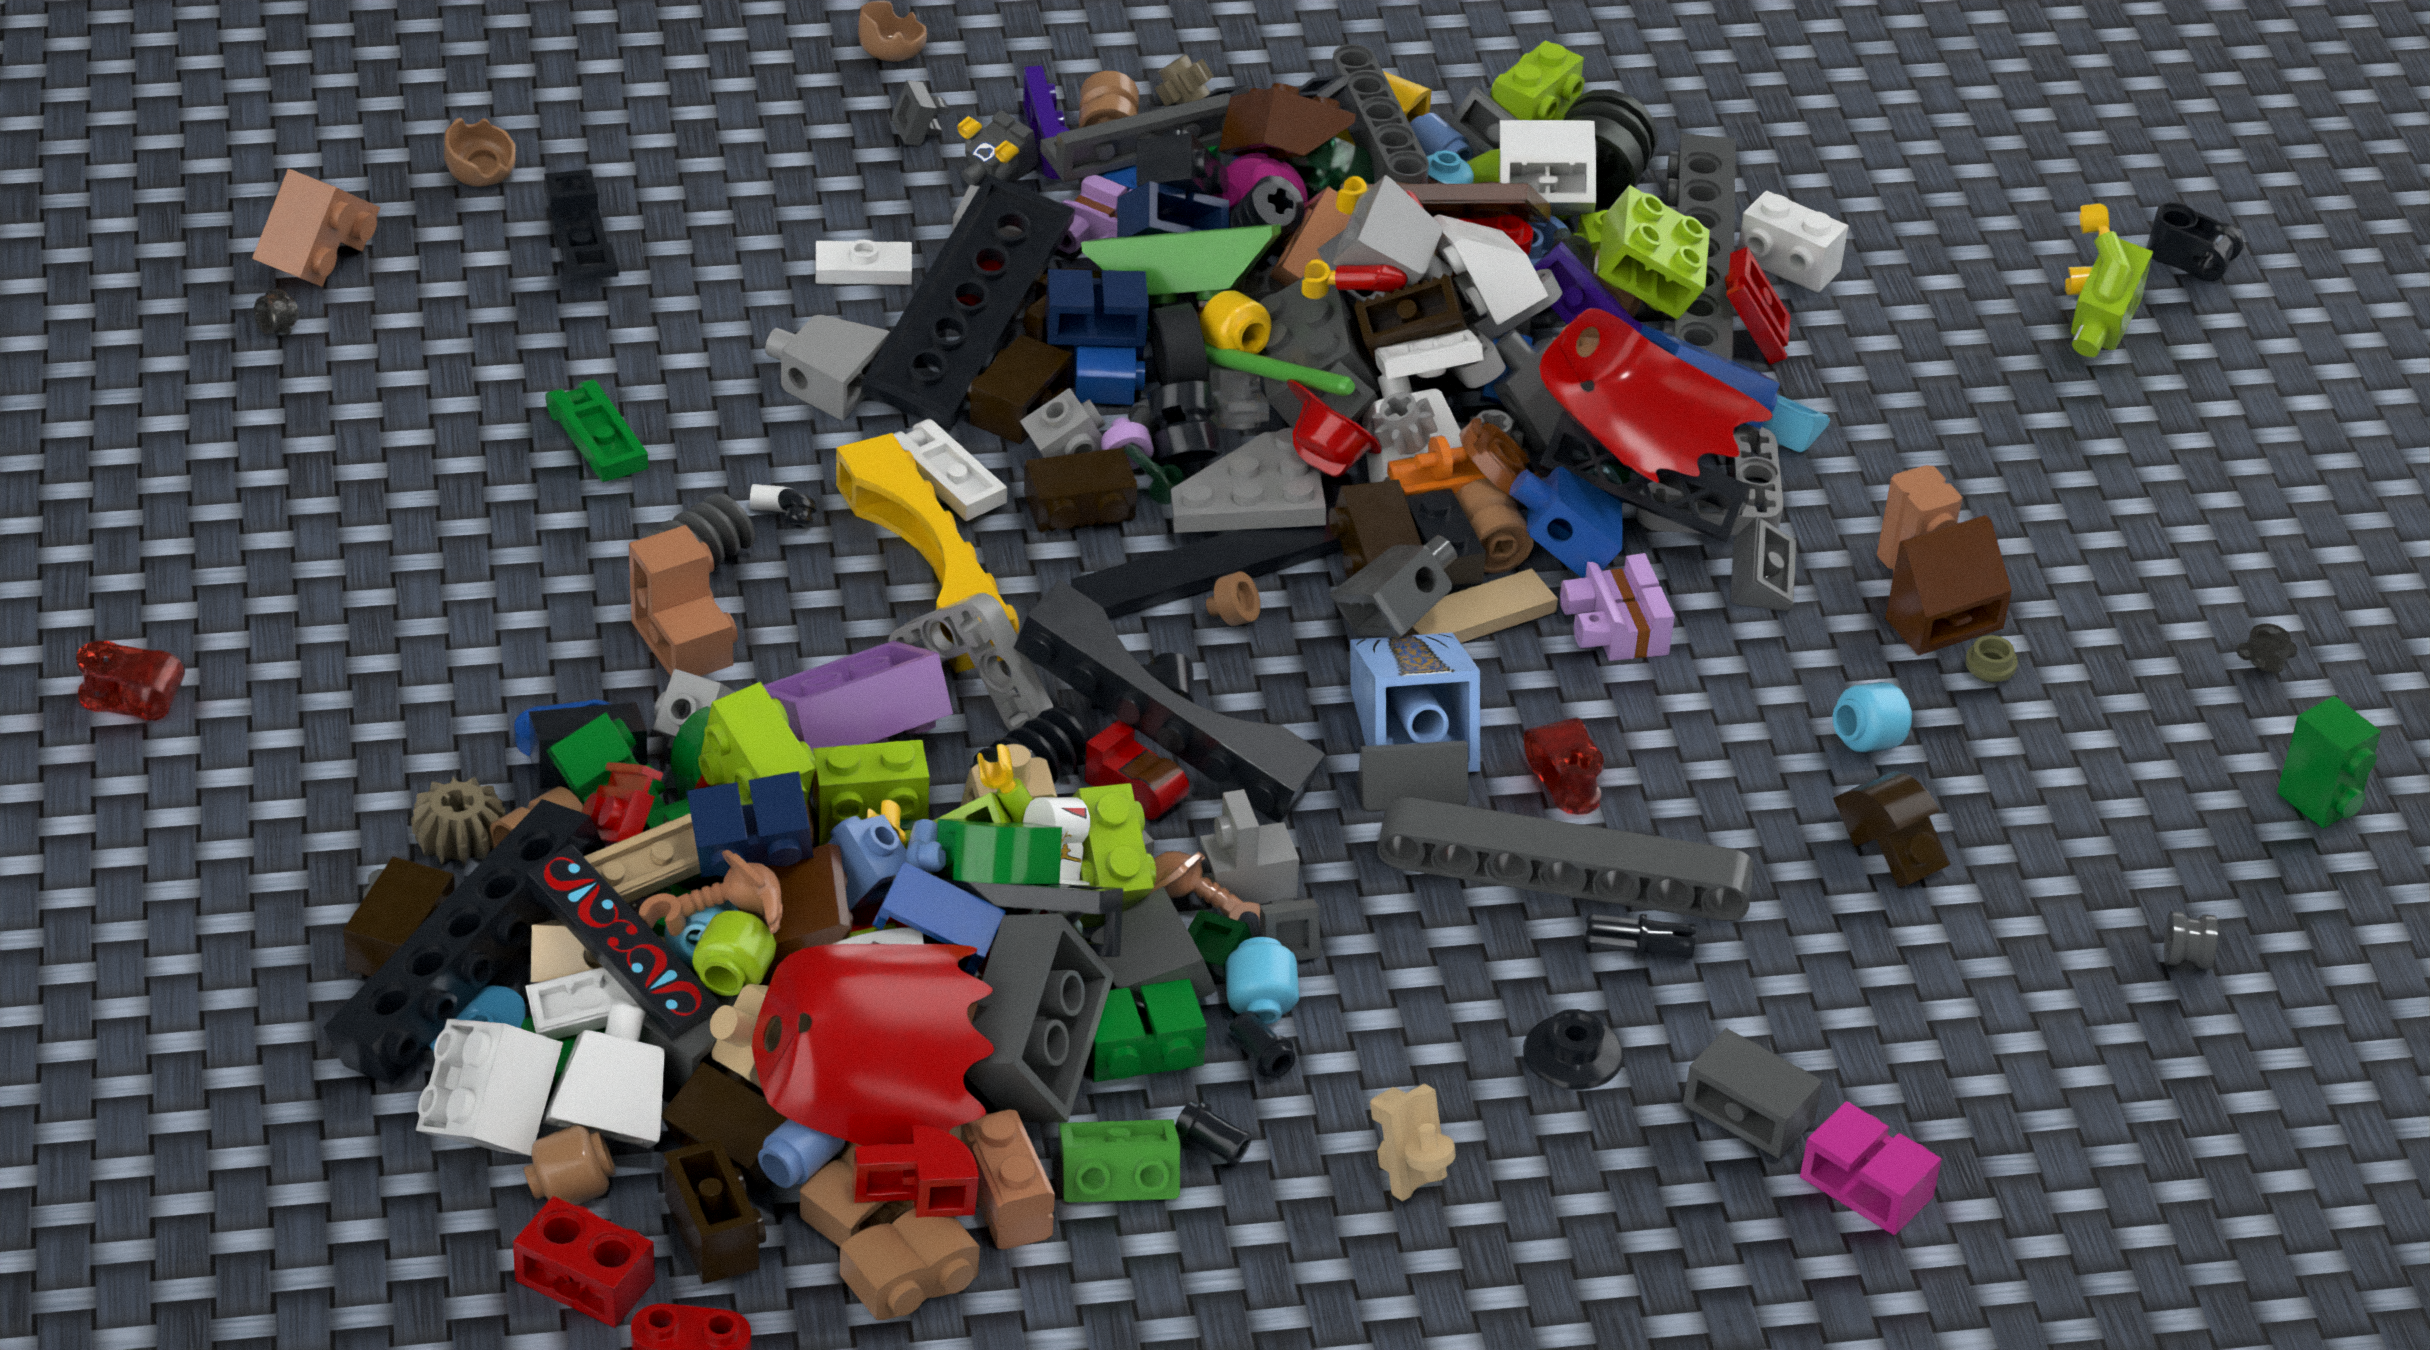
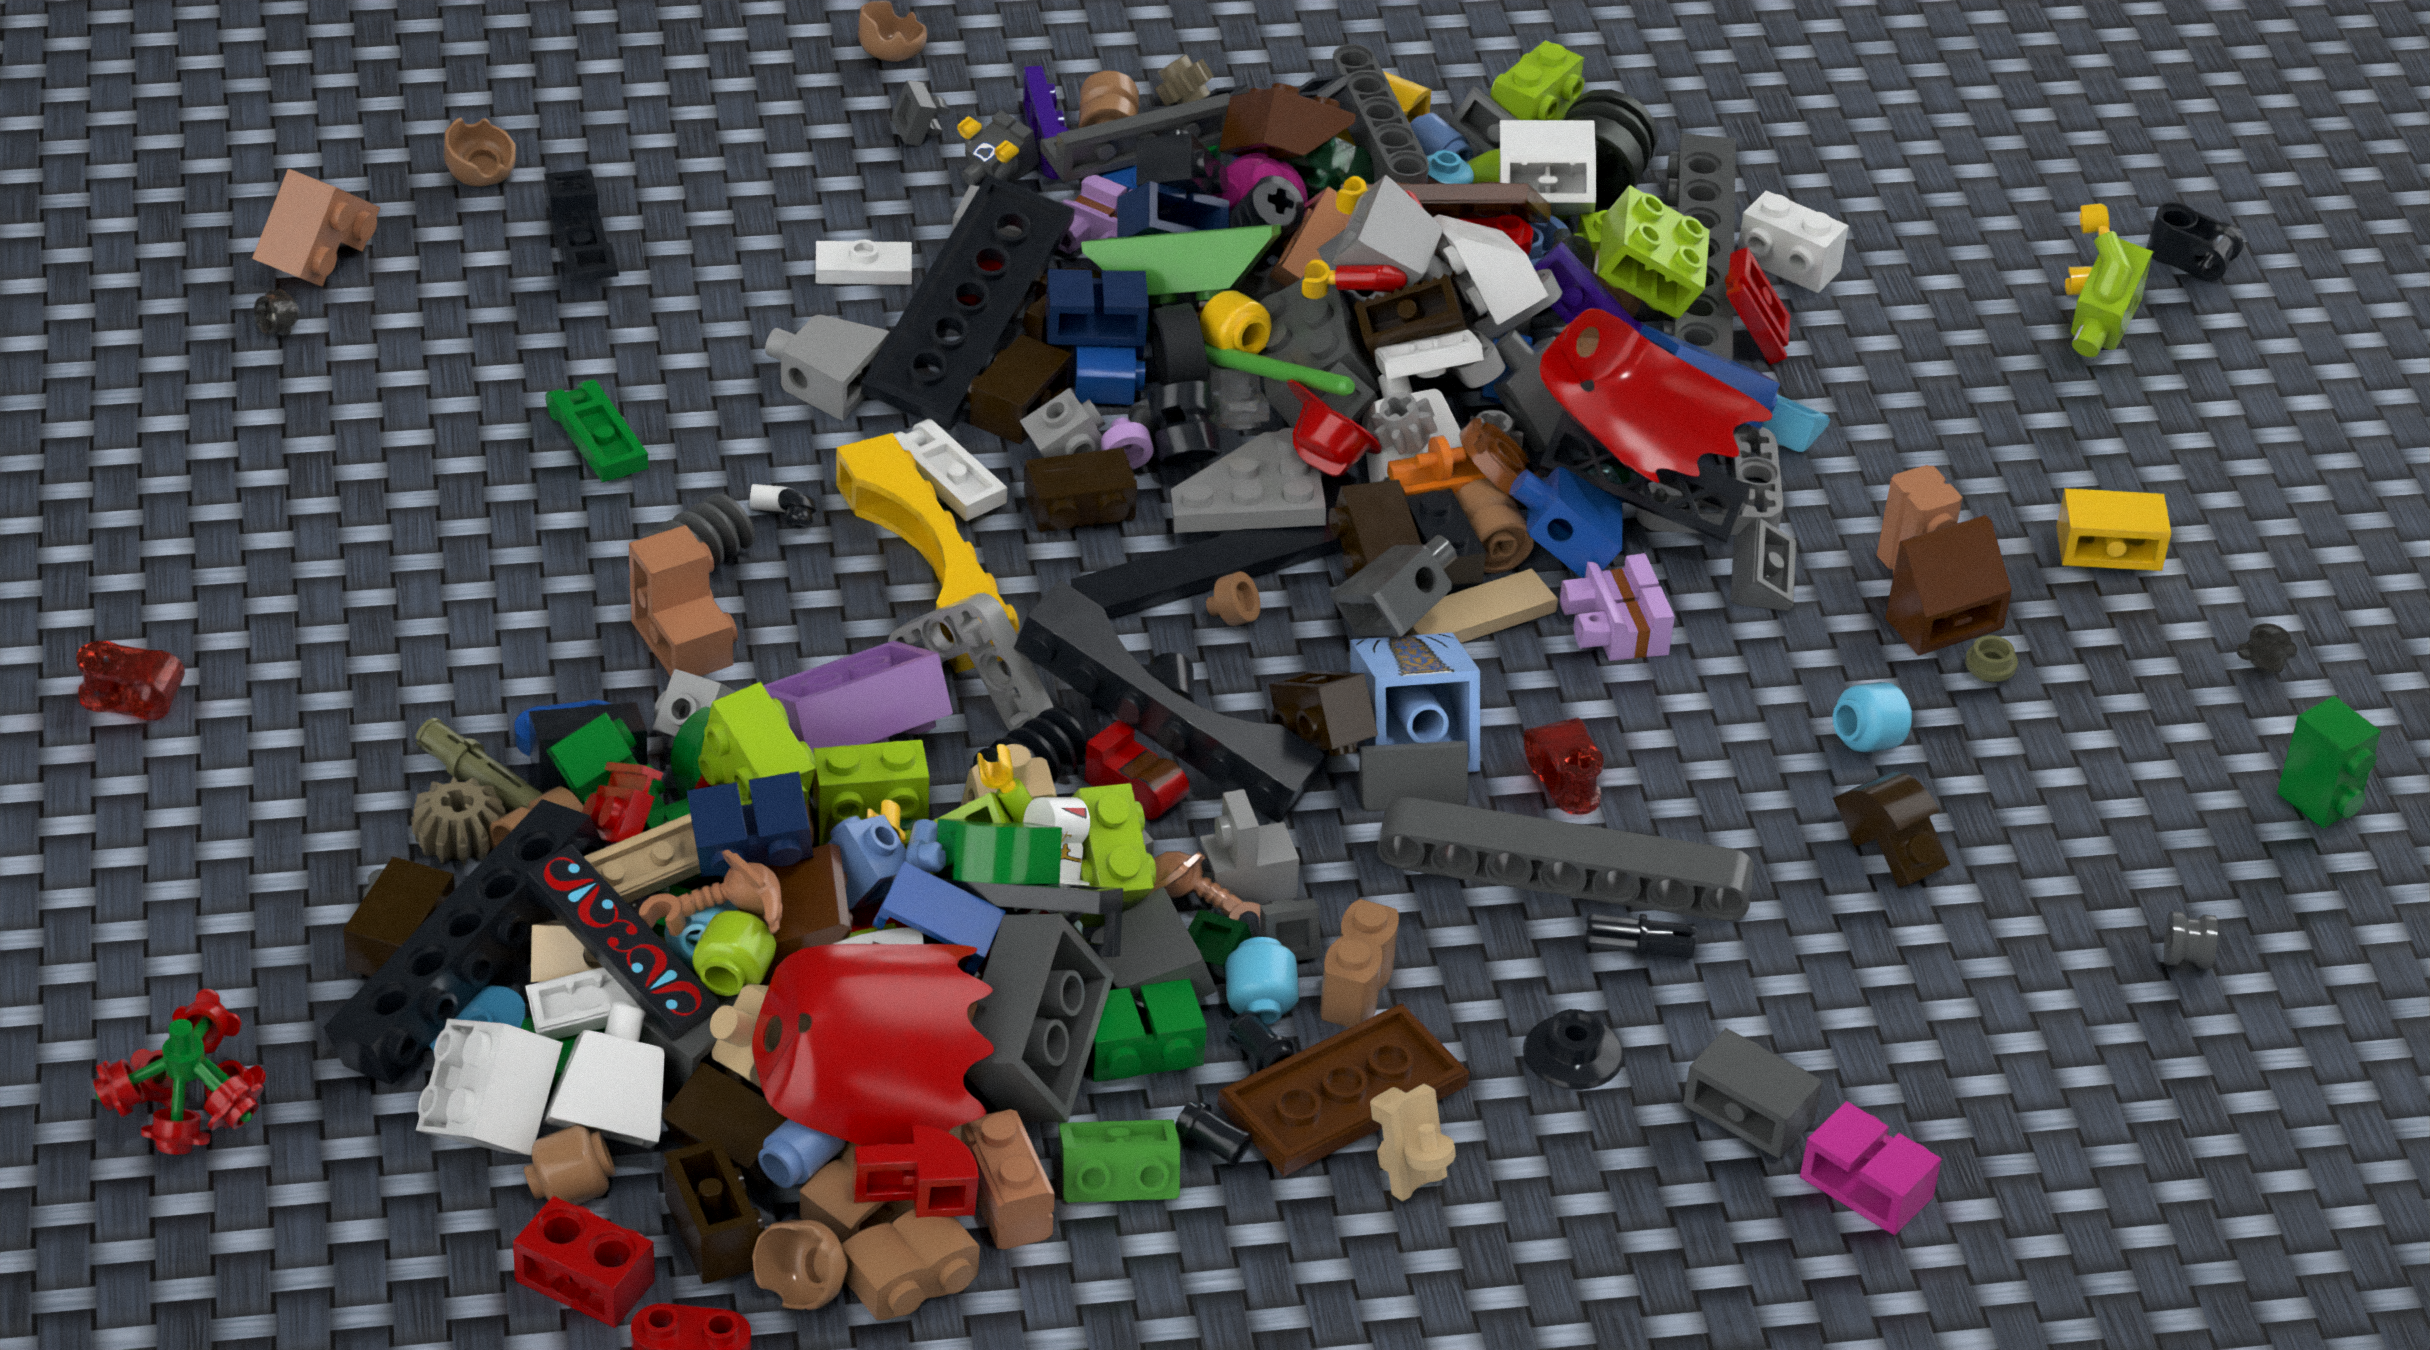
clear green hand [1123,442,1183,505] -> none
none -> red plant [93,989,266,1155]
none -> olive pin [416,718,543,812]
none -> medium nougat hair [752,1220,848,1310]
none -> reddish brown plate [1217,1003,1470,1176]
none -> dark brown brick [1268,670,1378,756]
none -> medium nougat brick [1320,899,1399,1028]
none -> yellow brick [2056,488,2171,571]

